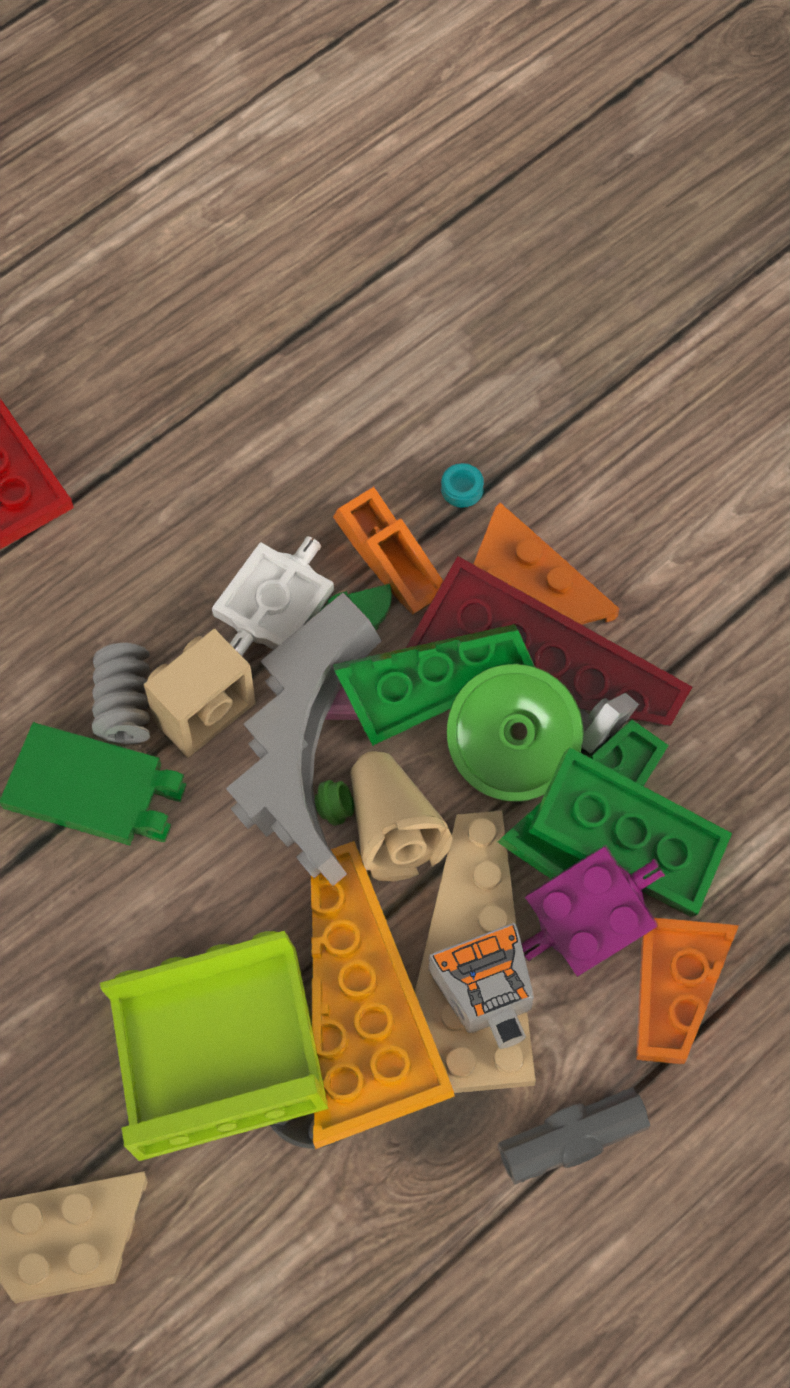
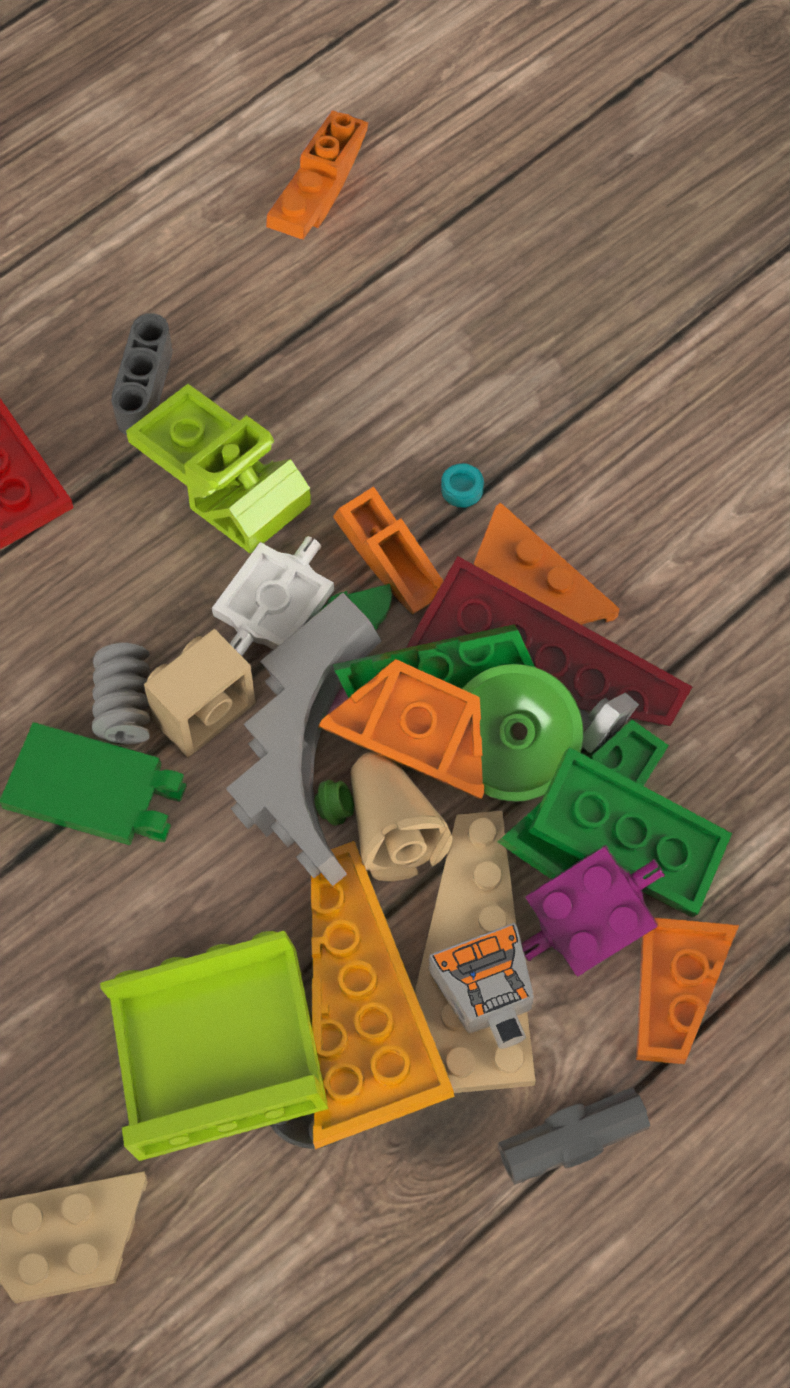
none -> dark grey beam [111,313,173,435]
none -> lime piece [126,384,311,554]
none -> orange slope [266,110,368,240]
none -> orange wing [319,659,484,799]

